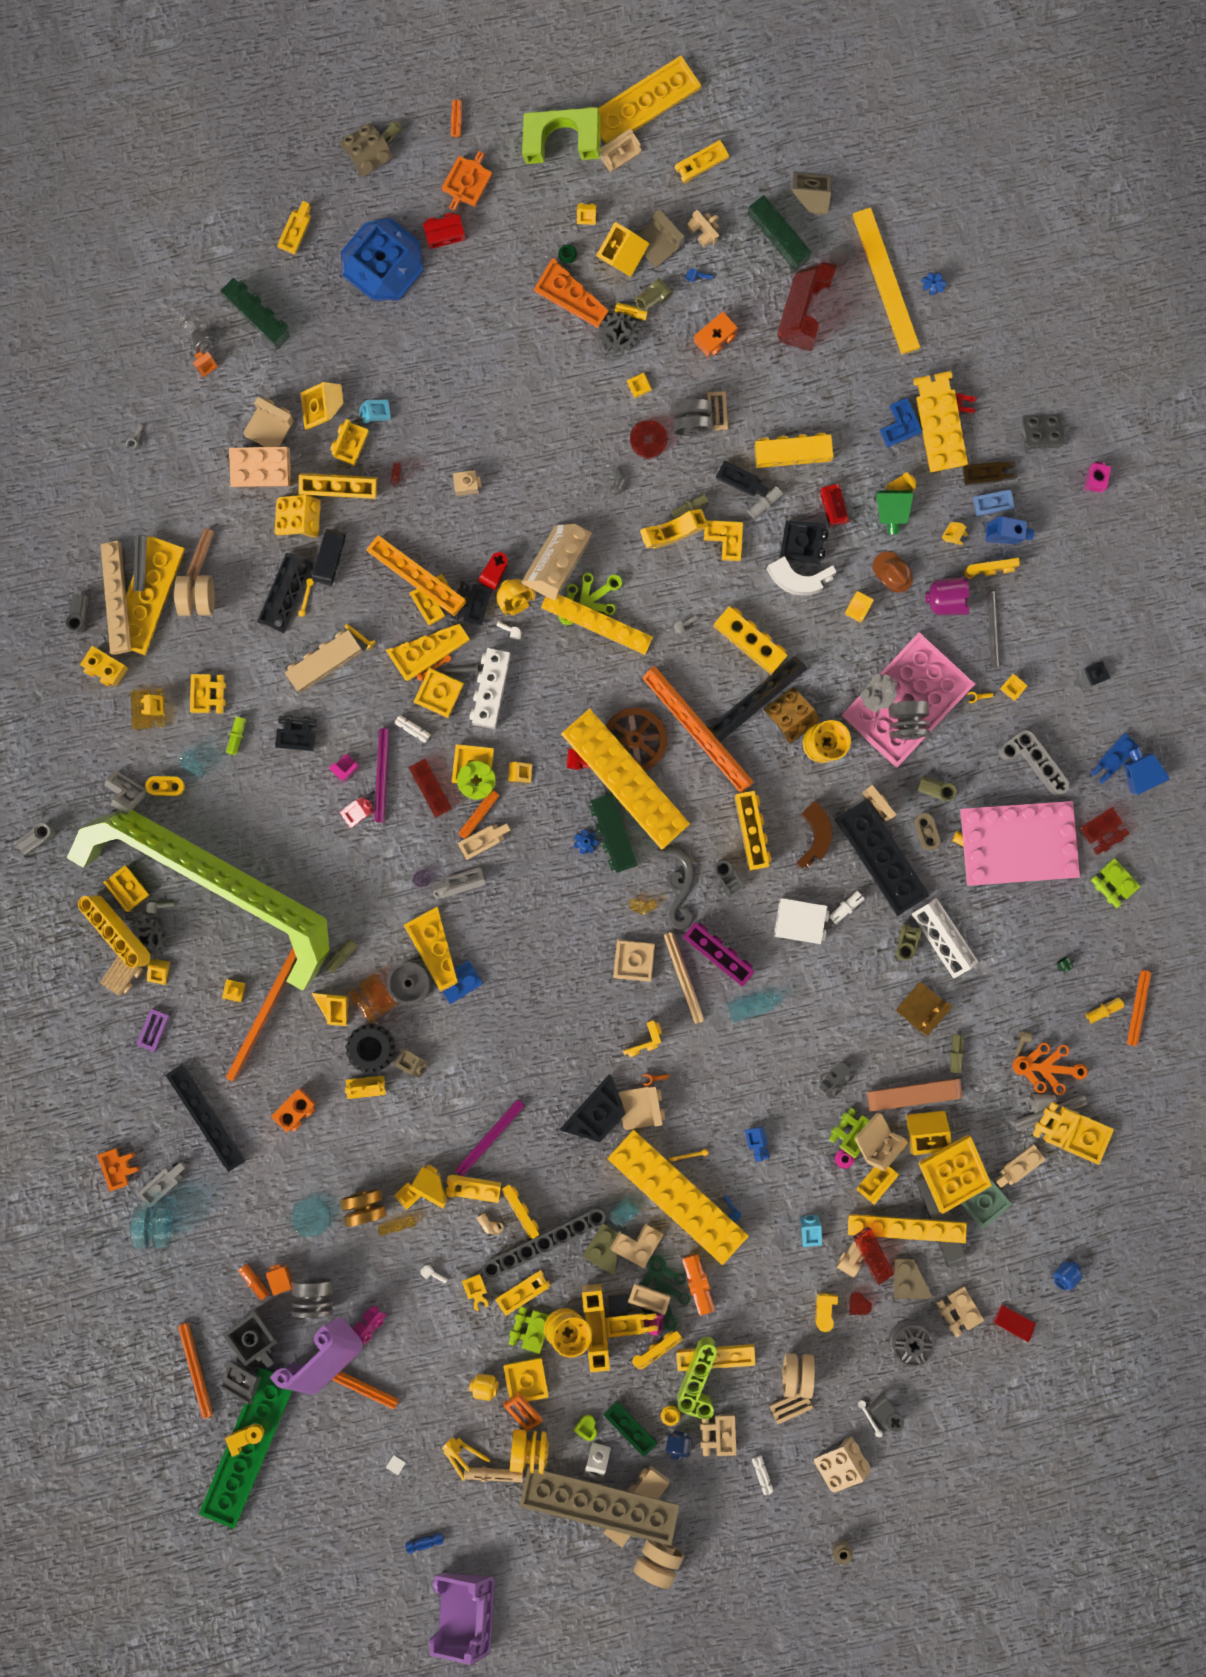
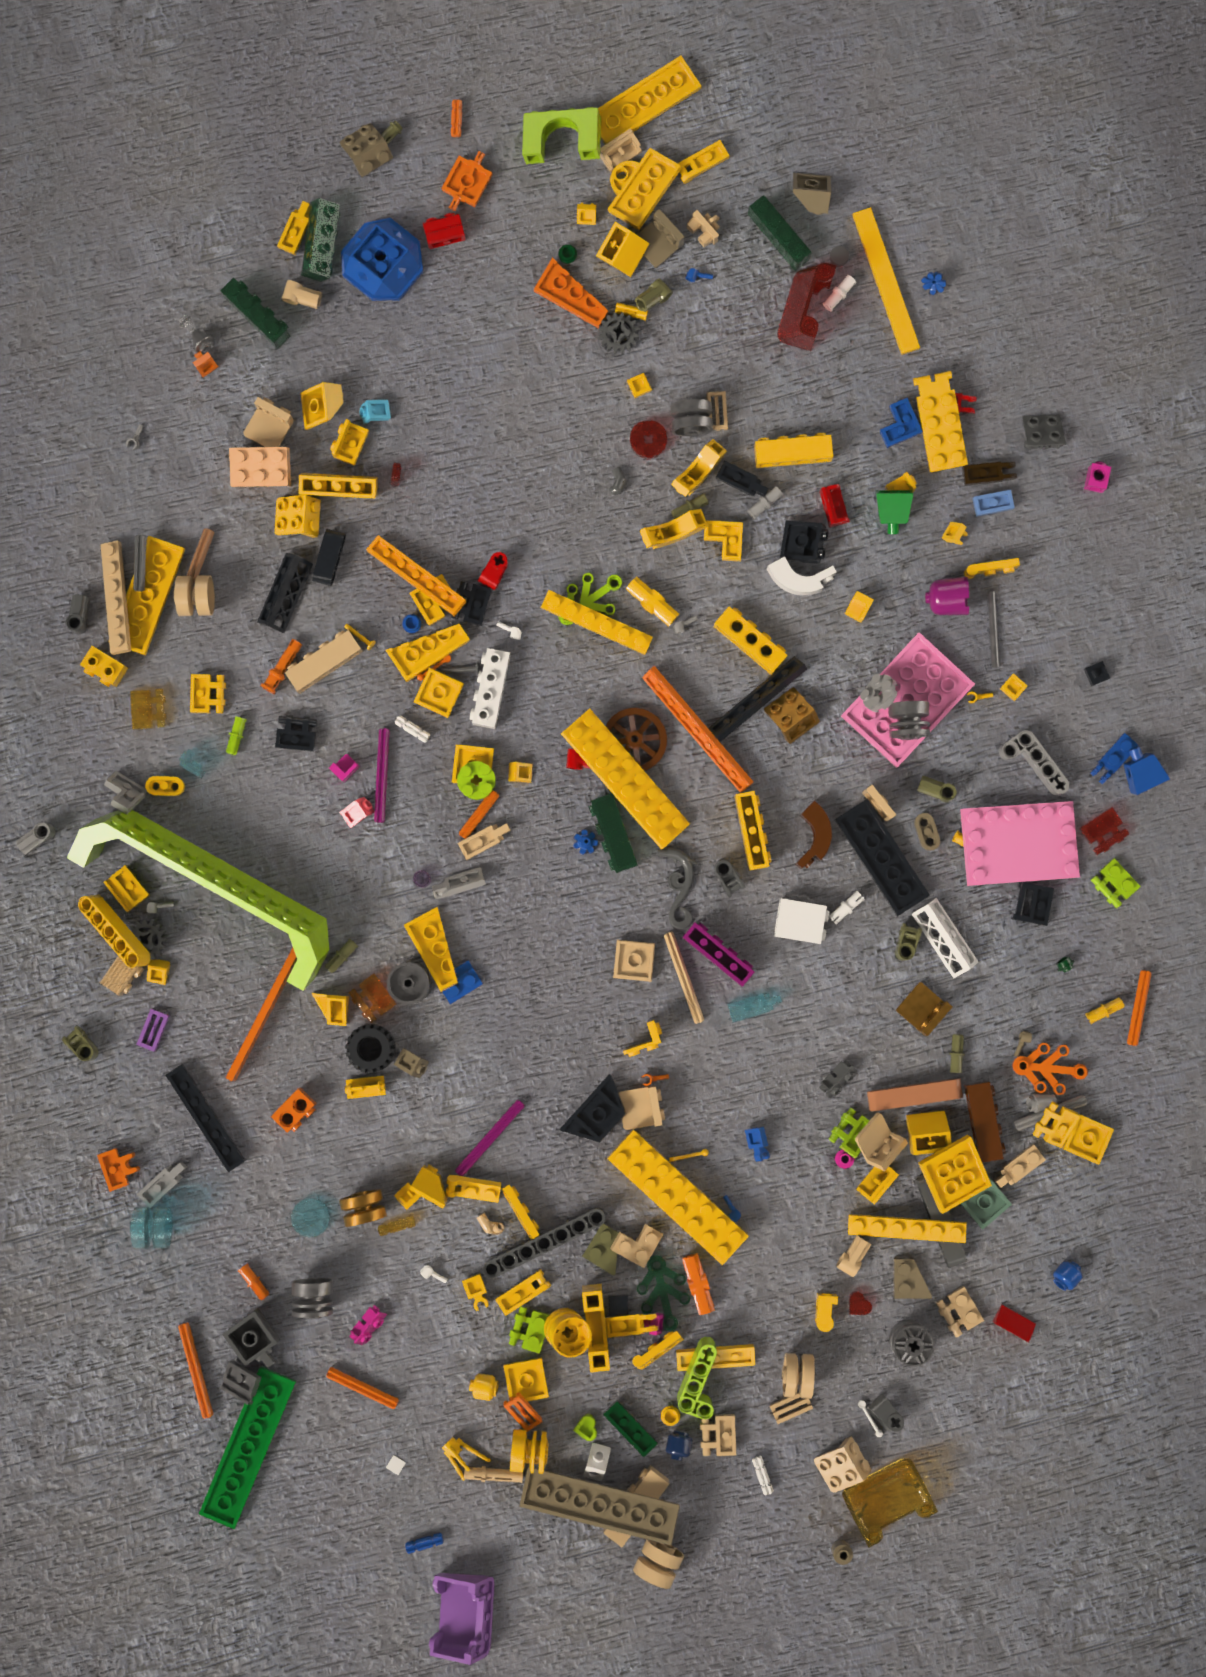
yellow tile [141,694,164,716] -> none
yellow tile [222,979,246,1002] -> none
yellow leg [225,1423,264,1457] -> none
orange brick [266,1263,292,1296] -> none
medium lavender windscreen [270,1316,363,1395] -> none
yellow hinge [298,578,314,617] -> none
clear red plate [408,759,452,818] -> none
tan brick [453,470,482,496] -> none
yellow cylinder [497,579,536,616] -> none
tan slope [521,524,592,601] -> none
clear light blue bracket [609,1196,640,1228] -> none
tan tile [628,1283,671,1315] -> none
clear yellow arm [629,898,658,915] -> none
orange brick [693,311,738,358] -> none
medium azure bracket [800,1215,822,1247] -> none
yellow wheel [802,720,851,763] -> none
clear red plate [852,1226,895,1285] -> none
dark orange piece [872,551,913,593] -> none
blue torso [985,516,1034,545] -> none
none -> olive piece [62,1025,98,1061]
none -> orange pin [260,639,303,695]
none -> tan piece [282,280,322,309]
none -> clear green brick [301,198,340,282]
none -> blue plate [402,614,422,633]
none -> yellow plate [608,148,681,230]
none -> yellow piece [626,576,679,627]
none -> yellow arch [671,439,727,497]
none -> white pin [823,275,856,312]
none -> clear yellow windscreen [842,1458,938,1548]
none -> reddish brown brick [964,1081,1006,1163]
none -> black plate [1012,882,1054,926]

